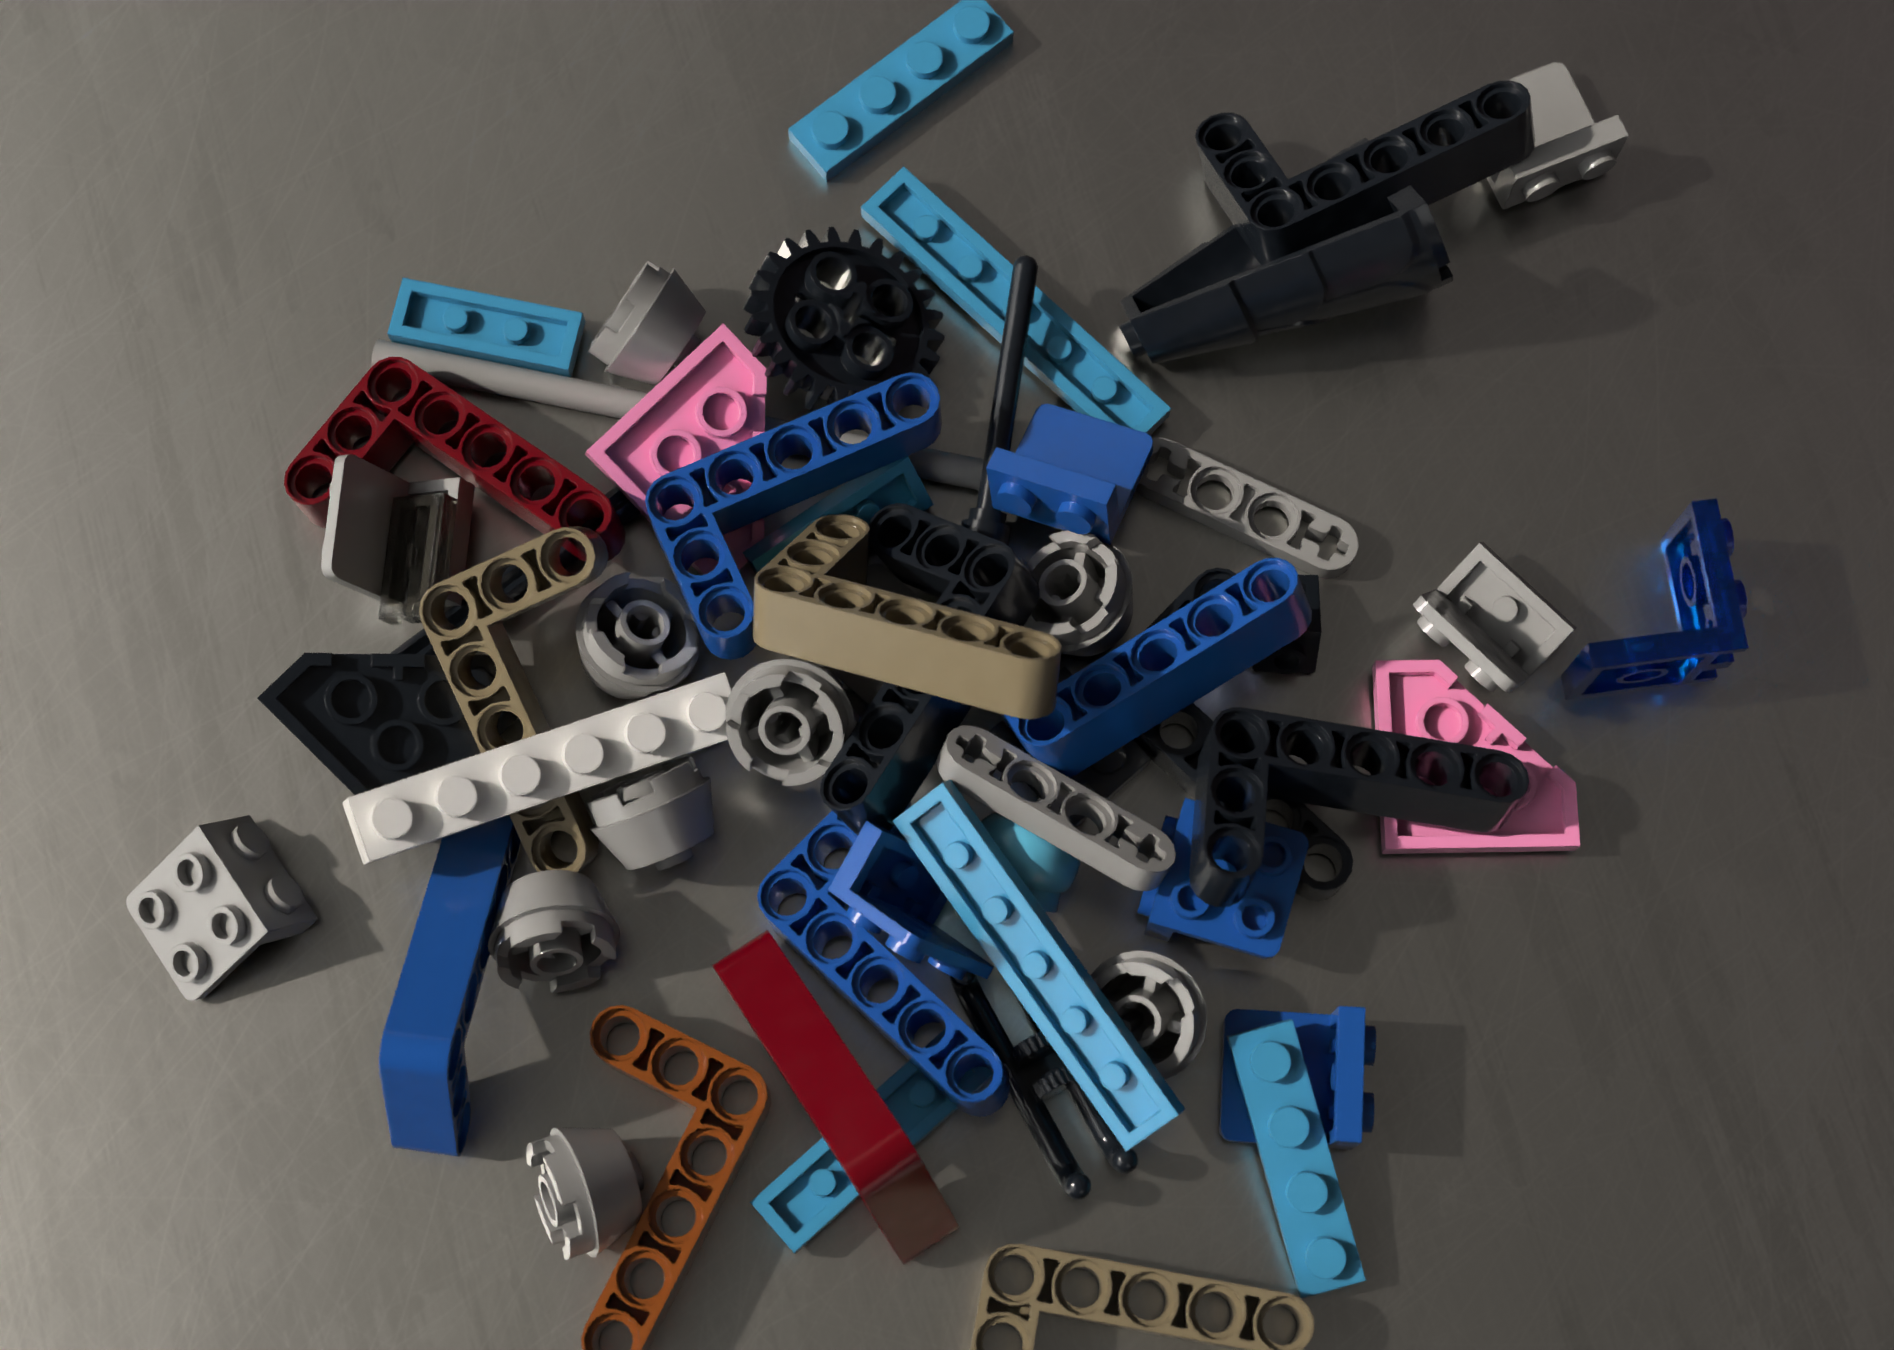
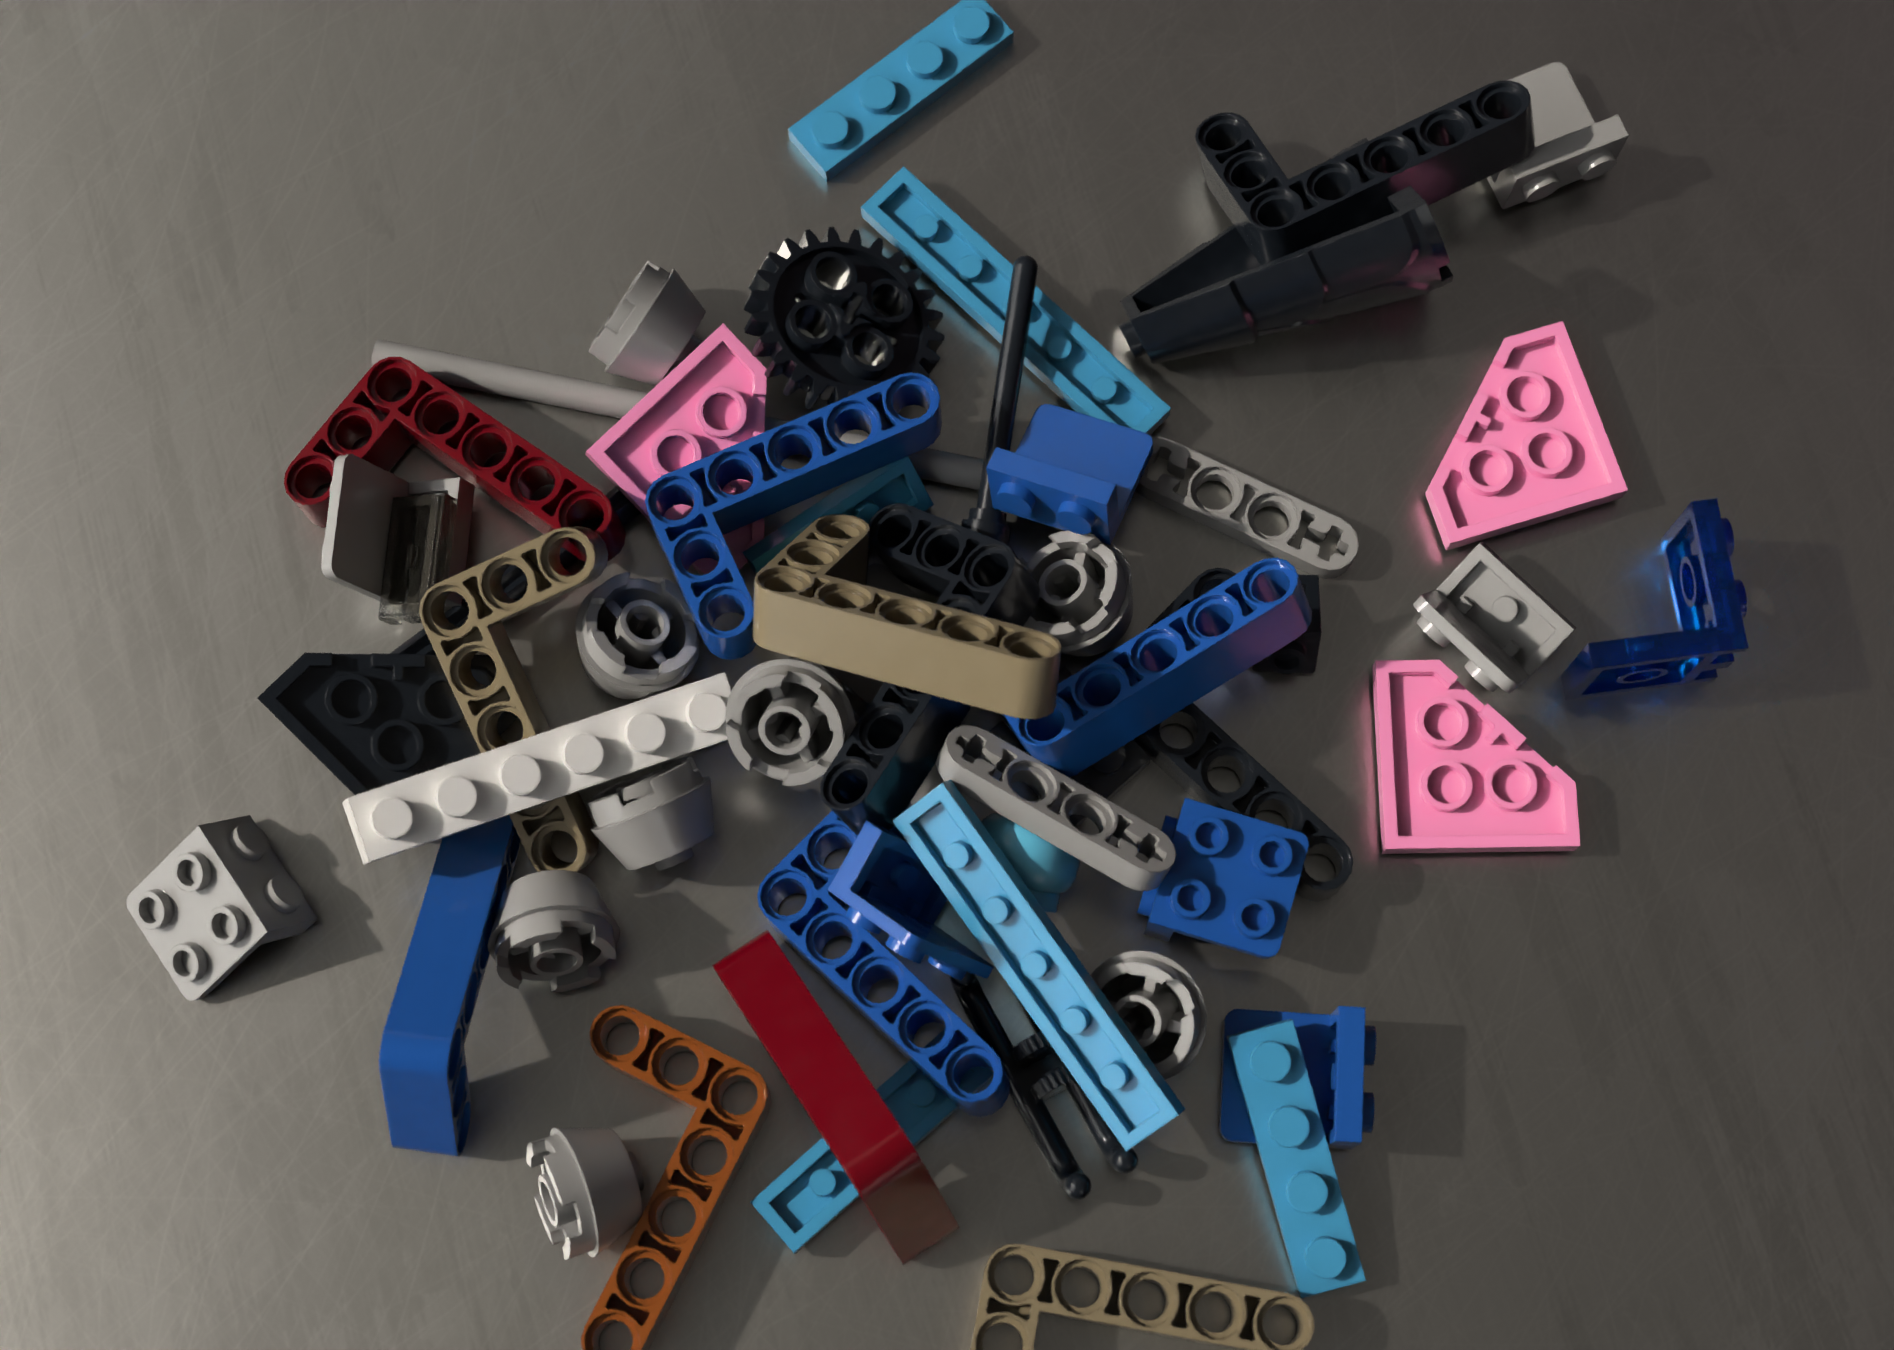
dark azure plate [387,278,586,377] -> none
black beam [1189,707,1529,907] -> none
none -> bright pink plate [1425,321,1628,551]

